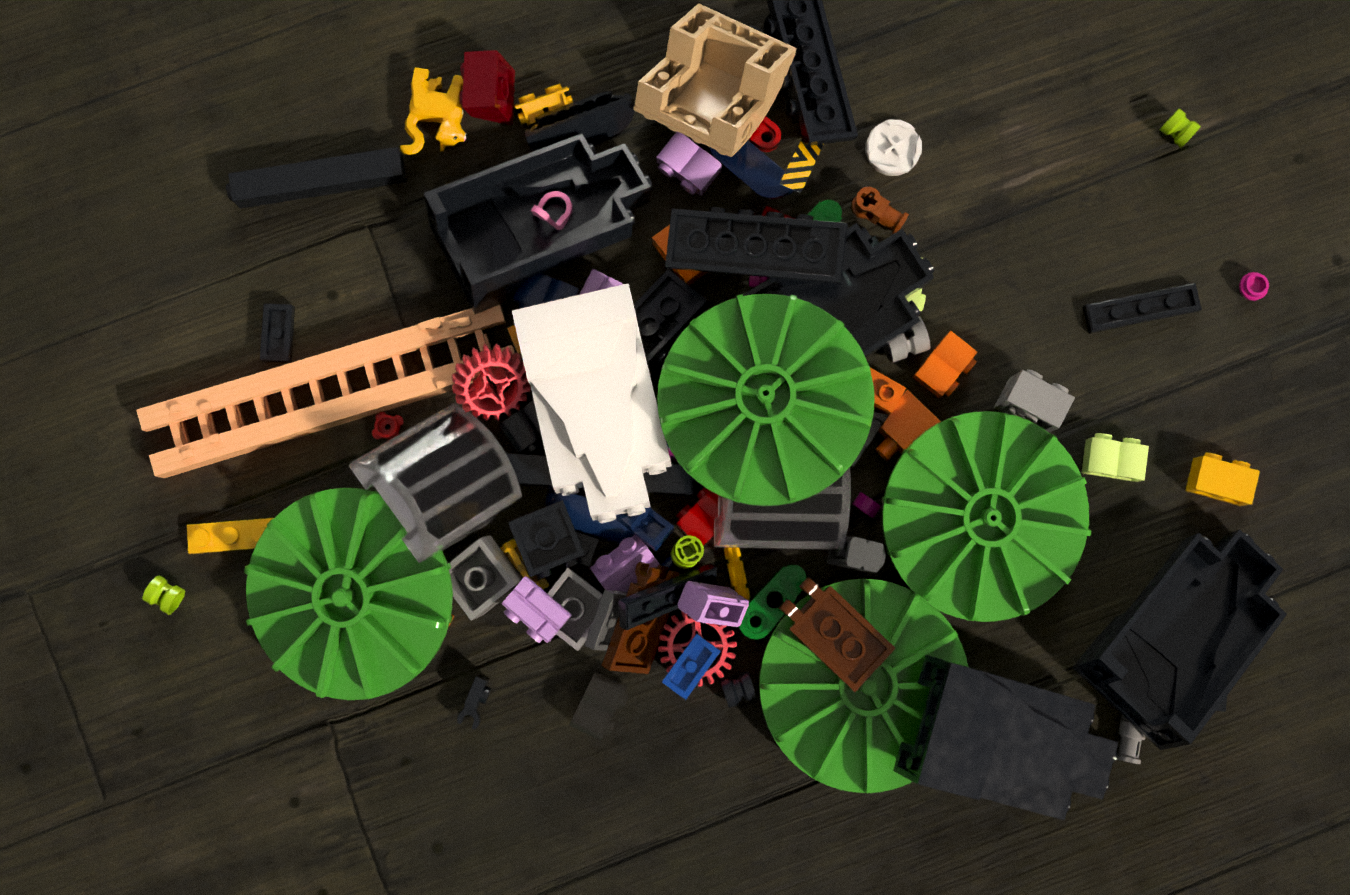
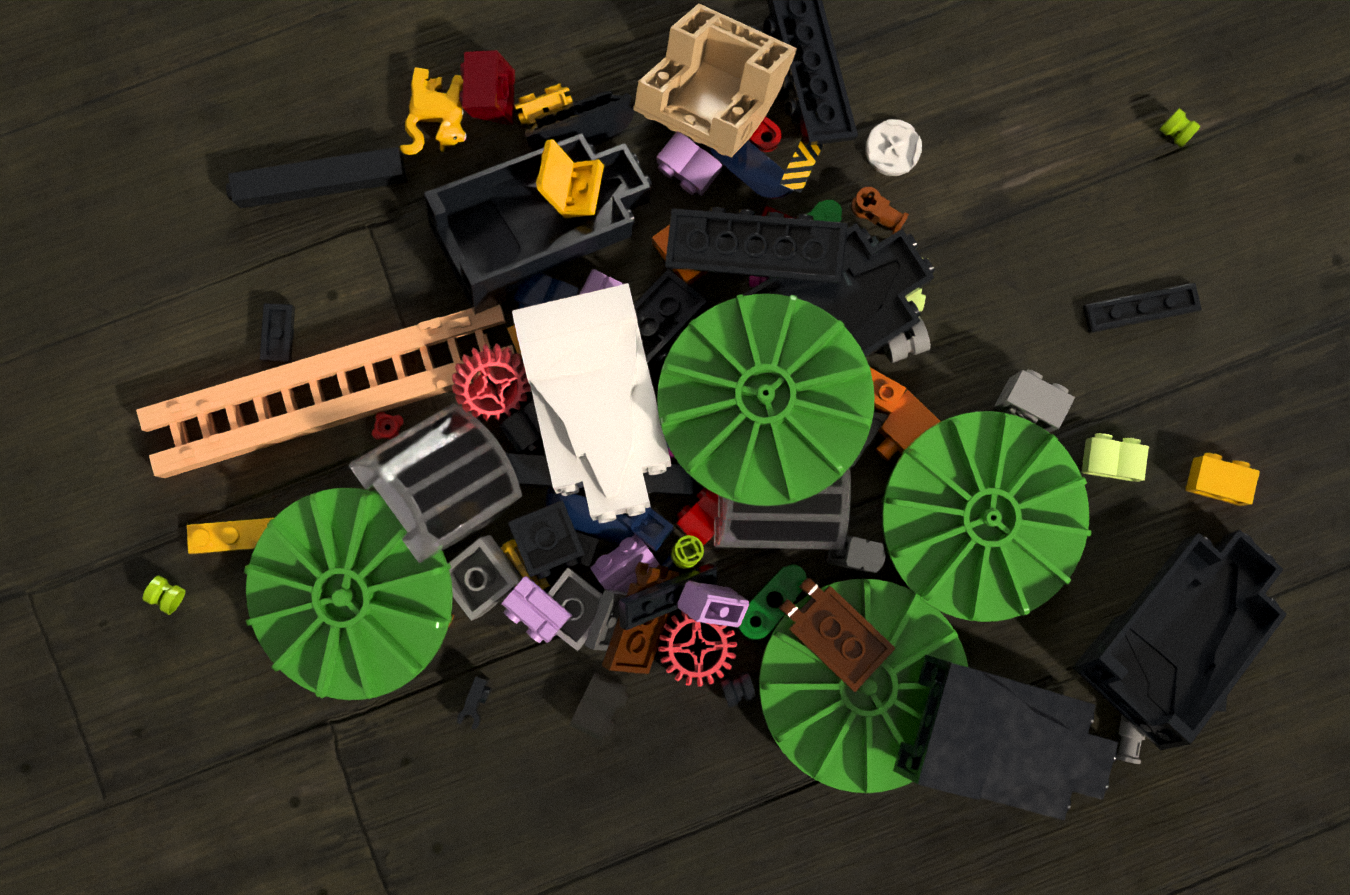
bright pink piece [531,191,573,230] -> none
blue plate [662,633,720,700] -> none
yellow axle [724,545,750,600] -> none
magenta axle [852,492,881,518] -> none
orange brick [912,331,978,398] -> none
dark pink plate [1239,272,1269,301] -> none
none -> yellow bracket [536,140,604,218]

